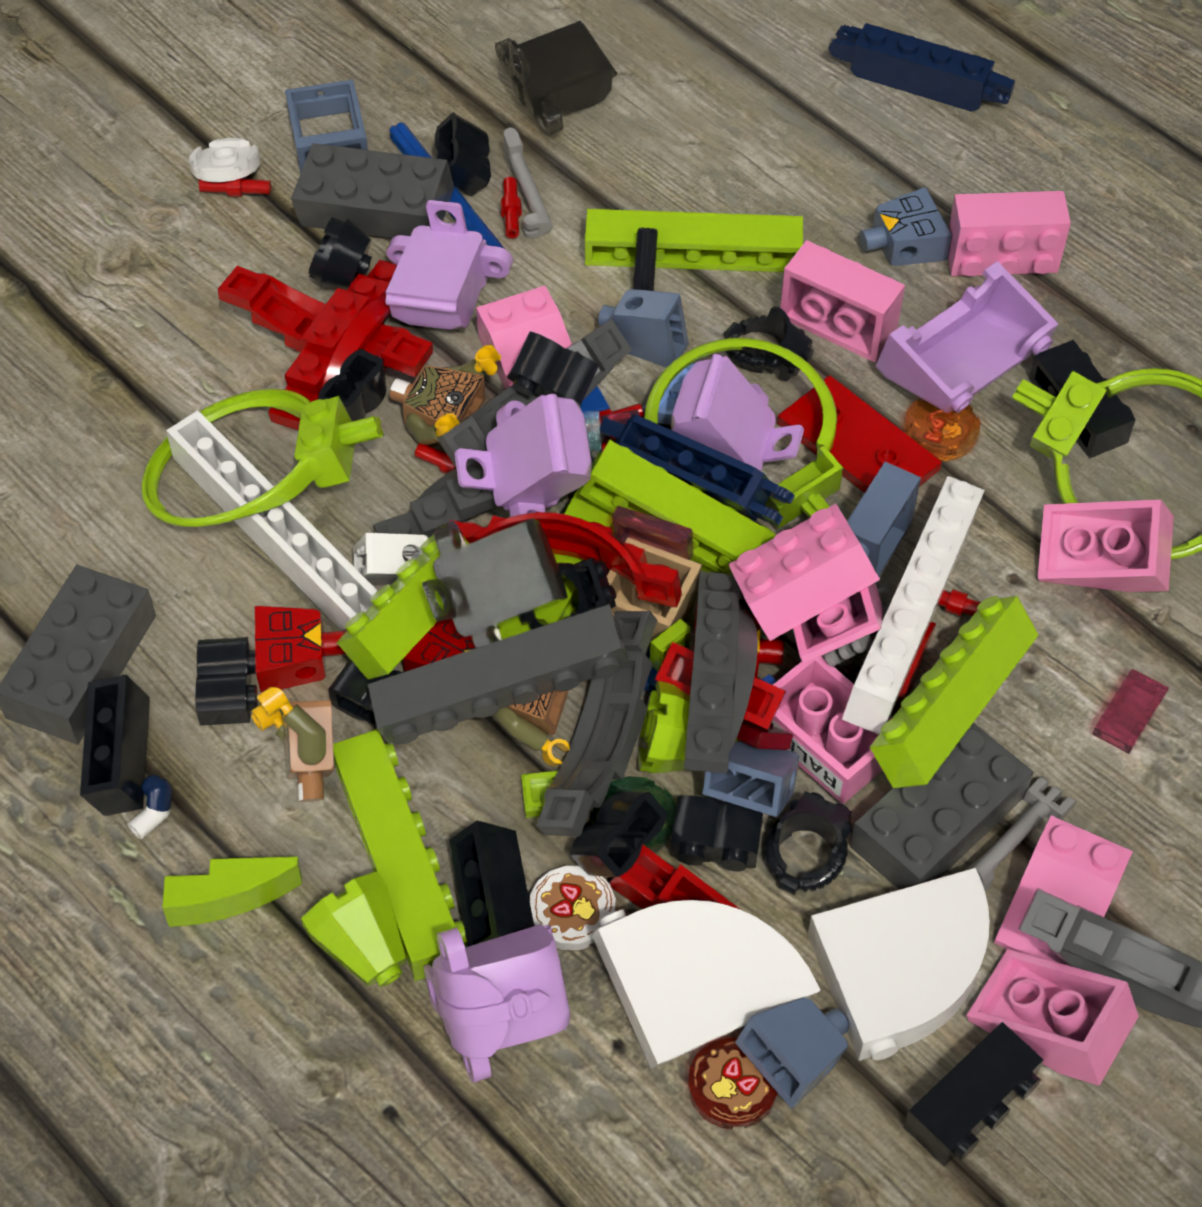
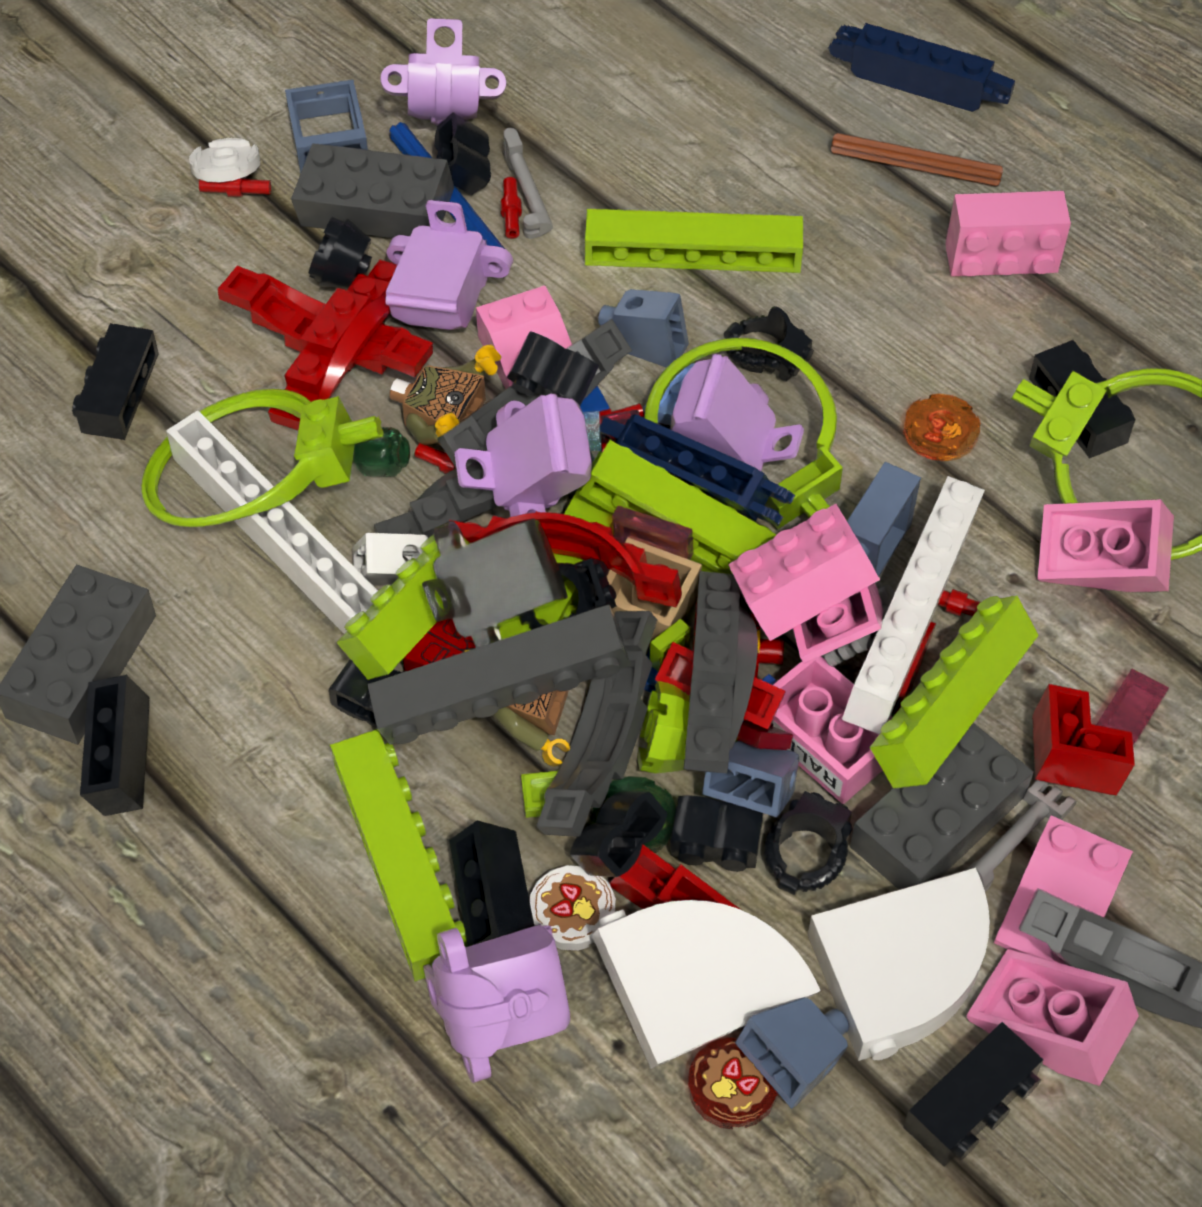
arm [127,775,172,840] -> none
lime slope [162,856,303,927] -> none
black brick [195,637,258,726] -> none
torso [251,687,334,802] -> none
red torso [255,606,347,693] -> none
lime cone [301,871,406,988] -> none
black brick [318,349,387,421] -> none
clear smoke piece [495,20,617,136] -> none
black axle [633,227,658,291] -> none
red plate [777,375,942,493] -> none
bright pink brick [780,240,905,363] -> none
sand blue torso [859,187,952,266] -> none
lavender windscreen [876,261,1058,413] -> none
none -> black brick [72,323,159,440]
none -> clear green head [352,427,410,477]
none -> lavender piece [381,18,506,126]
none -> dark orange axle [831,133,1003,186]
none -> red brick [1032,684,1135,796]

